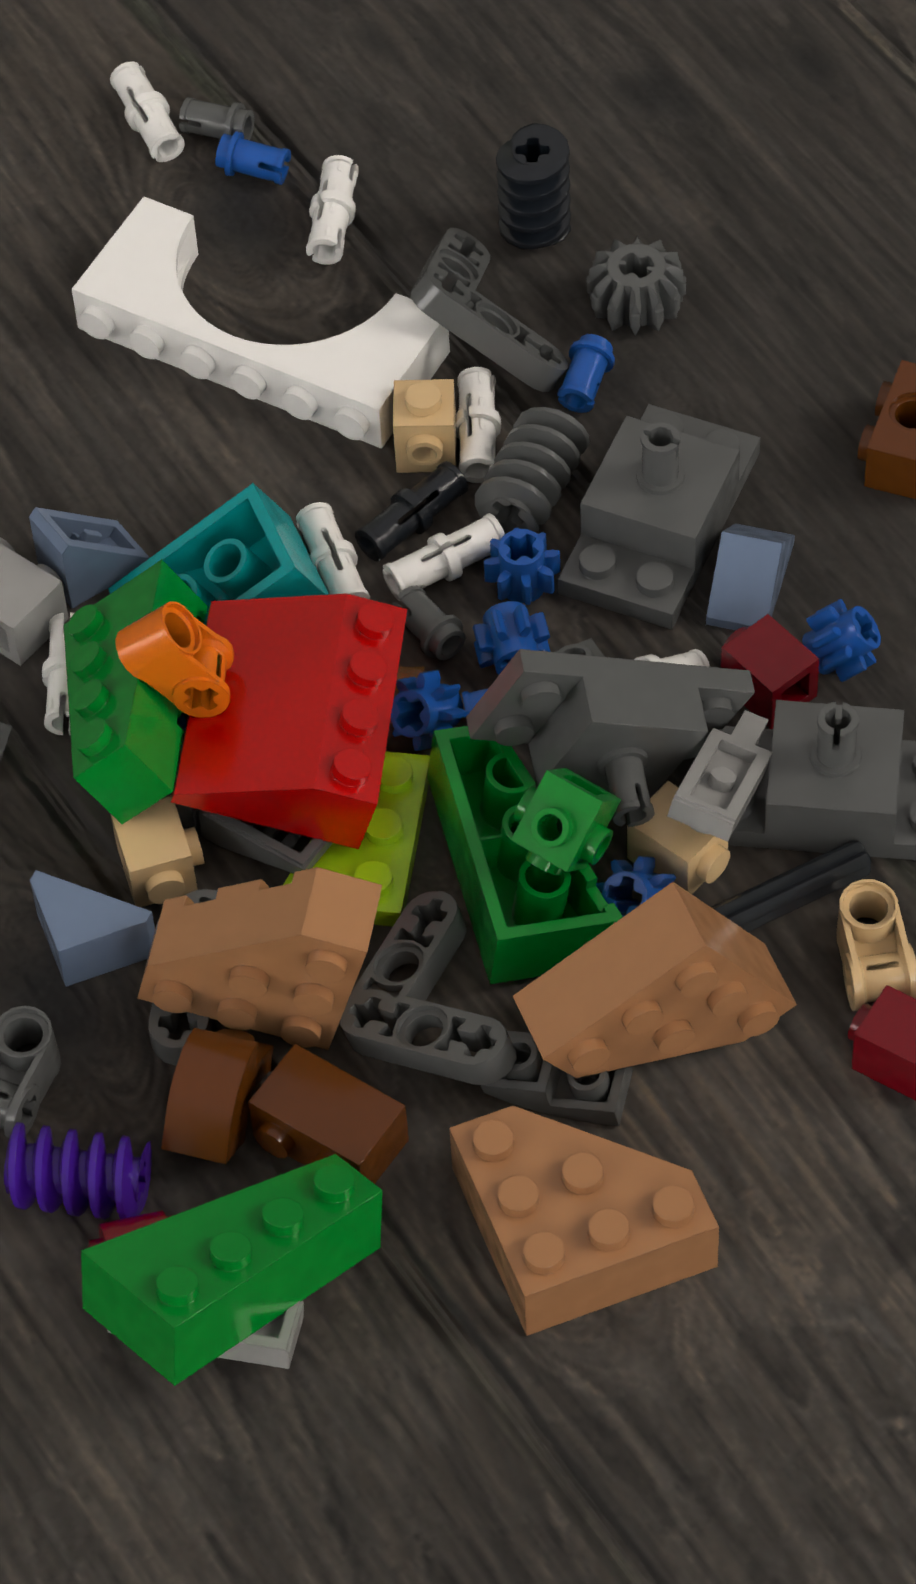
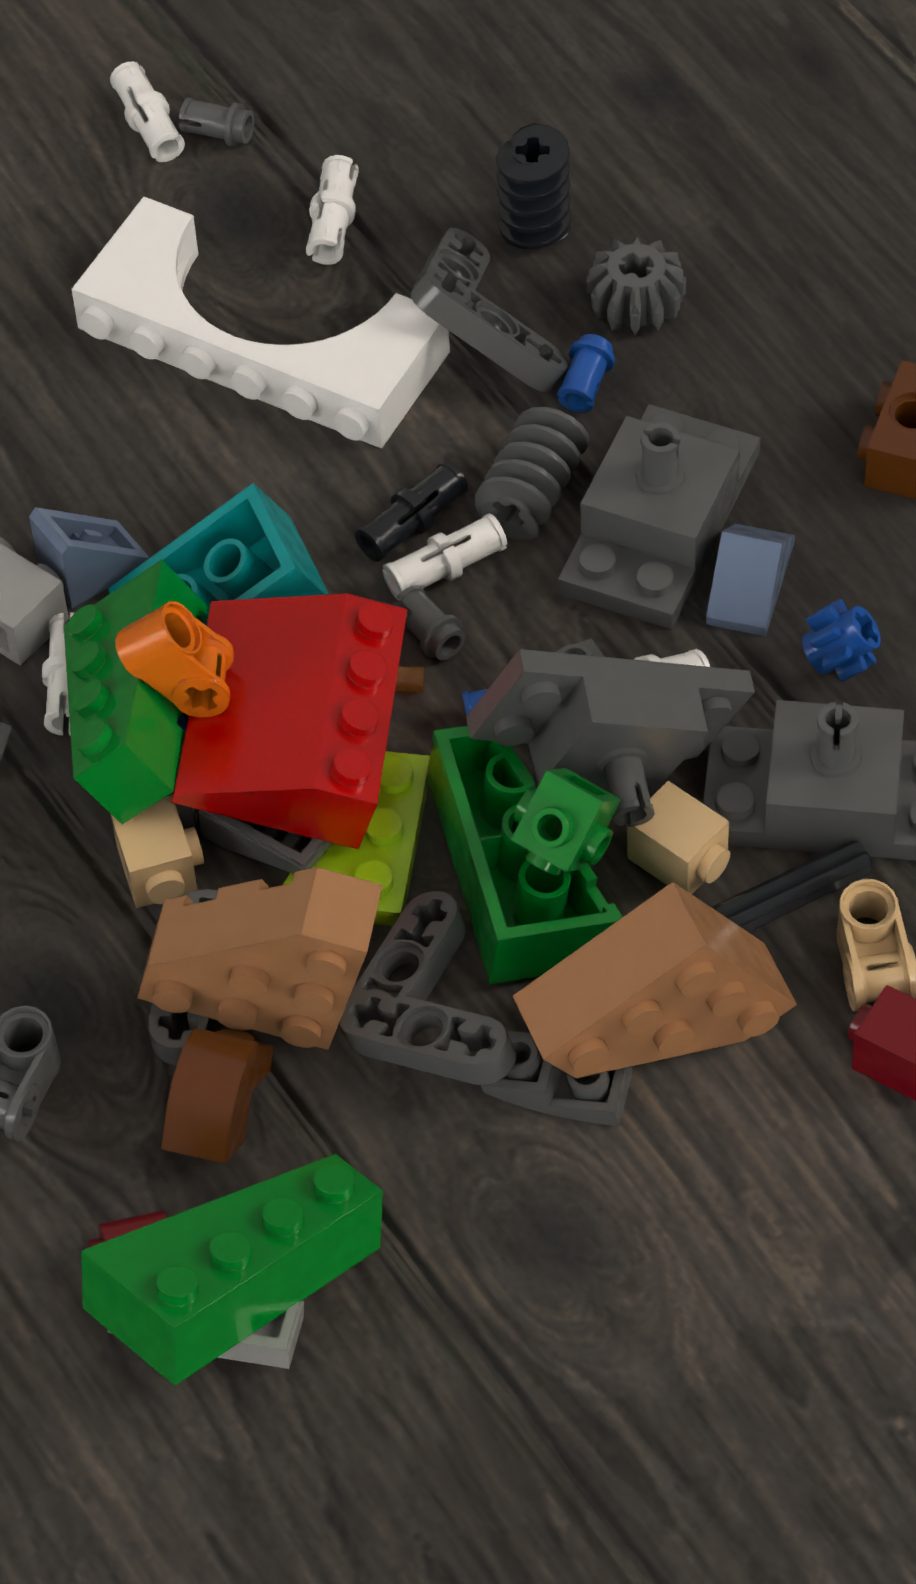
dark purple piece [4,1122,152,1220] -> none
sand blue slope [30,870,155,987] -> none
blue pin [215,131,291,185] -> none
reddish brown brick [248,1044,409,1184] -> none
white pin [296,502,370,599] -> none
blue gear [391,670,468,751] -> none
tan brick [393,379,456,473] -> none
medium nougat brick [449,1106,719,1336] -> none
white pin [455,367,501,483] -> none
blue gear [473,601,551,675] -> none
blue gear [484,527,561,605] -> none
blue gear [596,856,676,917] -> none
light grey hinge [667,710,773,842] -> none
dark red brick [721,614,819,730] -> none

